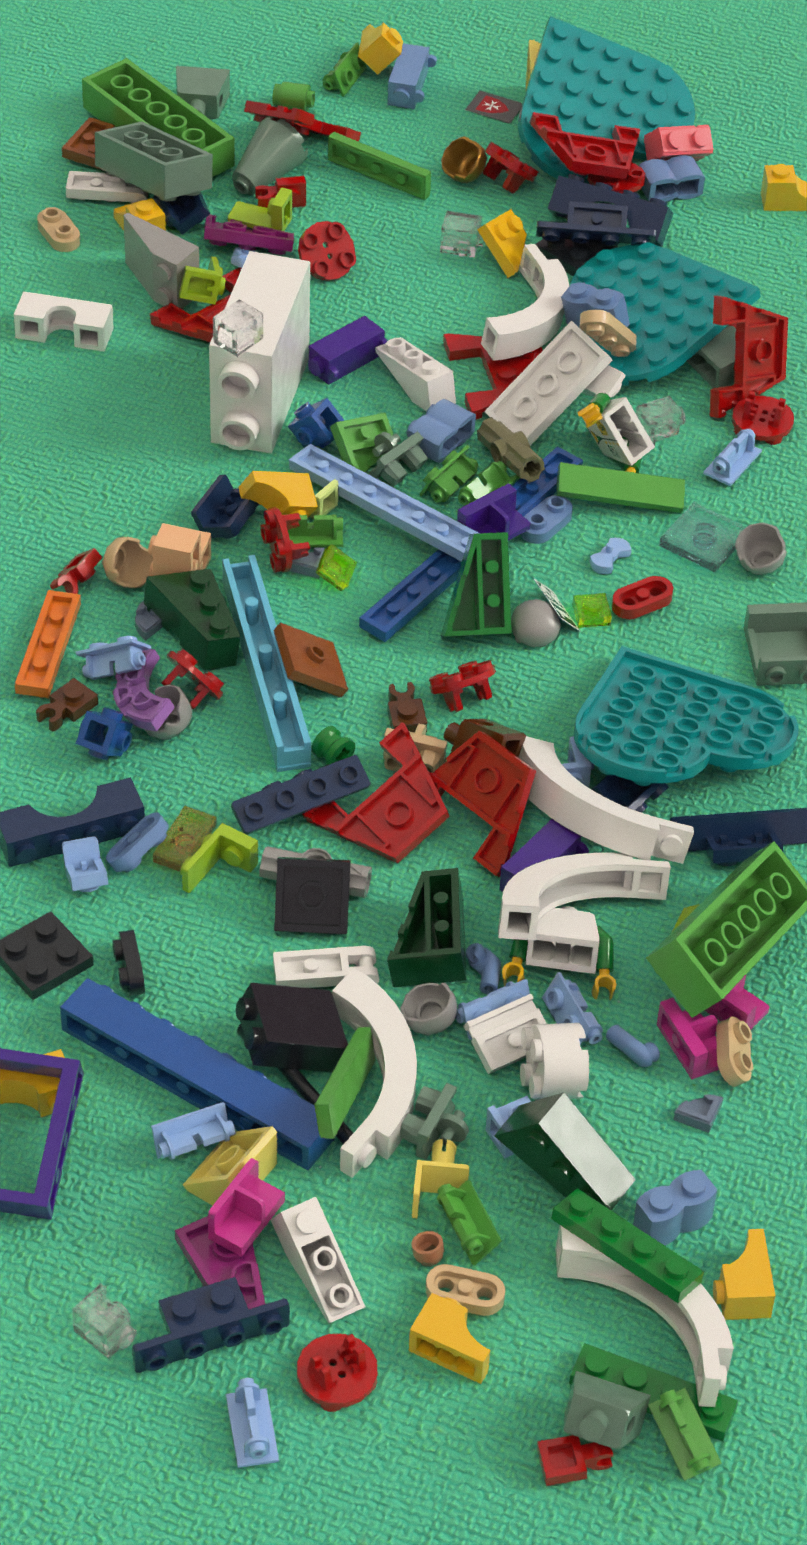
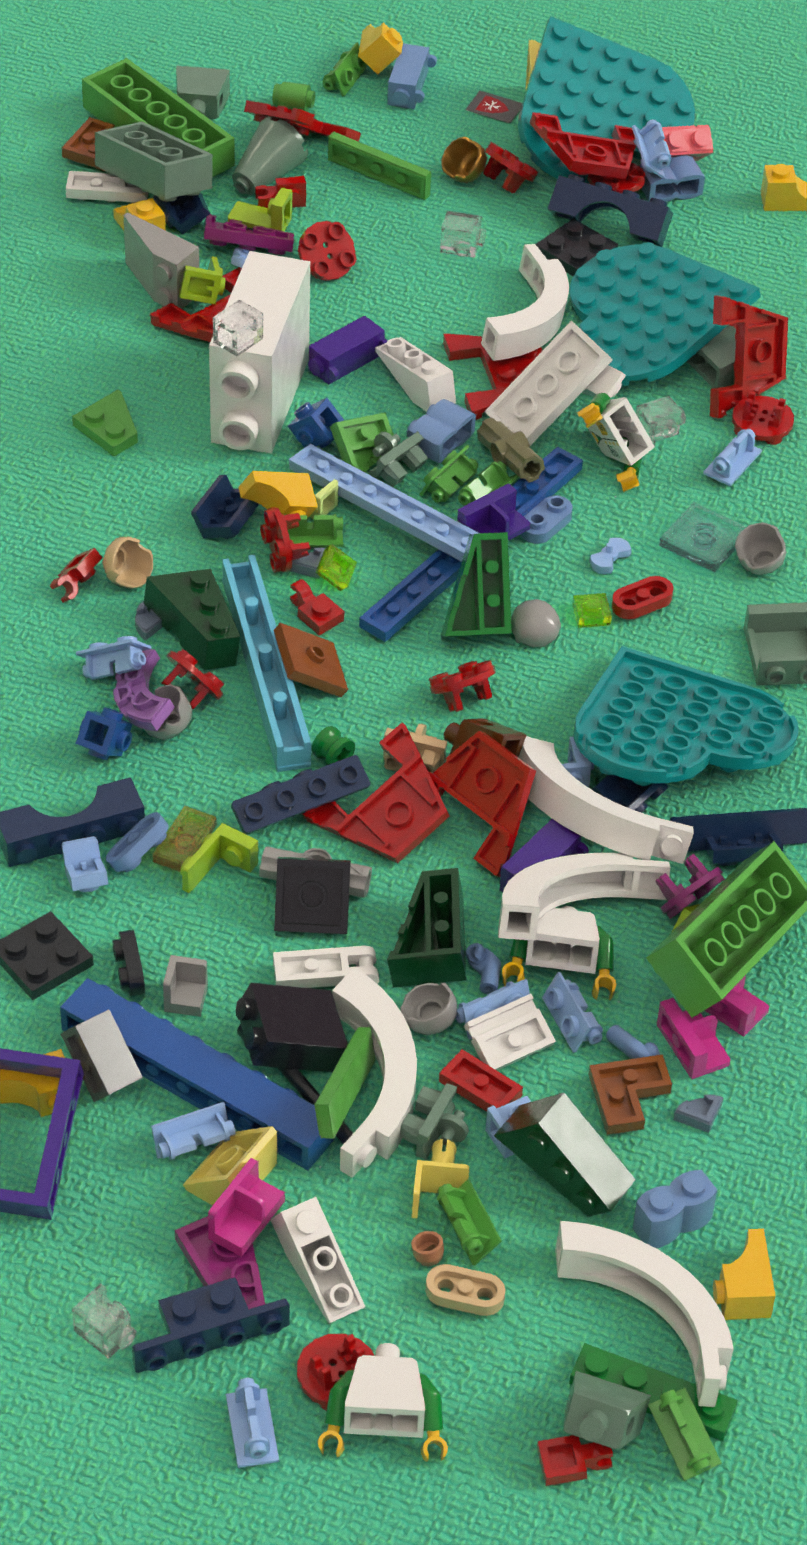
white arch [14,291,114,352] -> none
orange plate [15,590,81,698] -> none
reddish brown plate [36,678,98,732] -> none
tan plate [37,207,80,252] -> none
light nougat brick [148,523,211,576] -> none
reddish brown plate [387,682,427,732] -> none
yellow arch [409,1293,490,1384] -> none
yellow wing [477,209,527,278] -> none
white brick [520,1023,589,1100] -> none
sticker [533,578,581,632] -> none
dark blue bracket [536,201,656,246] -> none
green plate [551,1188,704,1303] -> none
bright green tile [556,462,685,513] -> none
medium blue brick [561,282,630,332] -> none
tan plate [580,310,637,357] -> none
tan plate [716,1016,753,1087] -> none
none -> hinge [61,1010,143,1102]
none -> bright green wing [72,390,138,456]
none -> light grey panel [163,955,208,1017]
none -> red plate [290,579,345,636]
none -> white torso [318,1343,448,1462]
none -> red plate [439,1049,523,1112]
none -> dark orange plate [588,1054,672,1135]
none -> light blue hinge [632,120,672,179]
none -> magenta plate [655,854,725,919]

